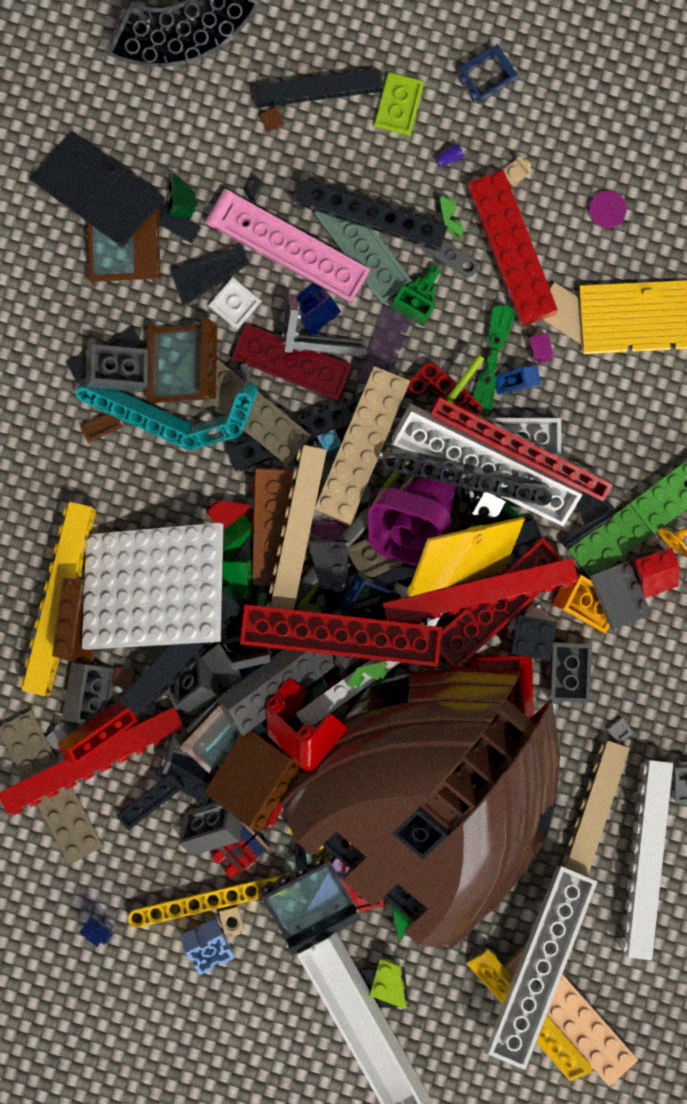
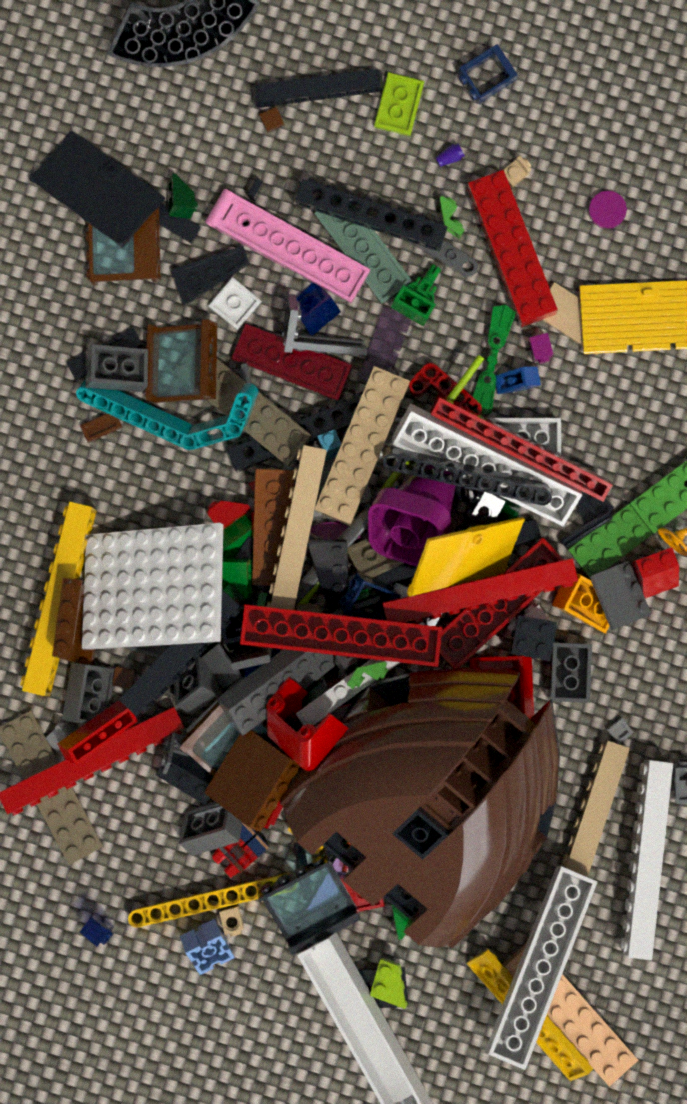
black tile [116,771,185,830] -> none

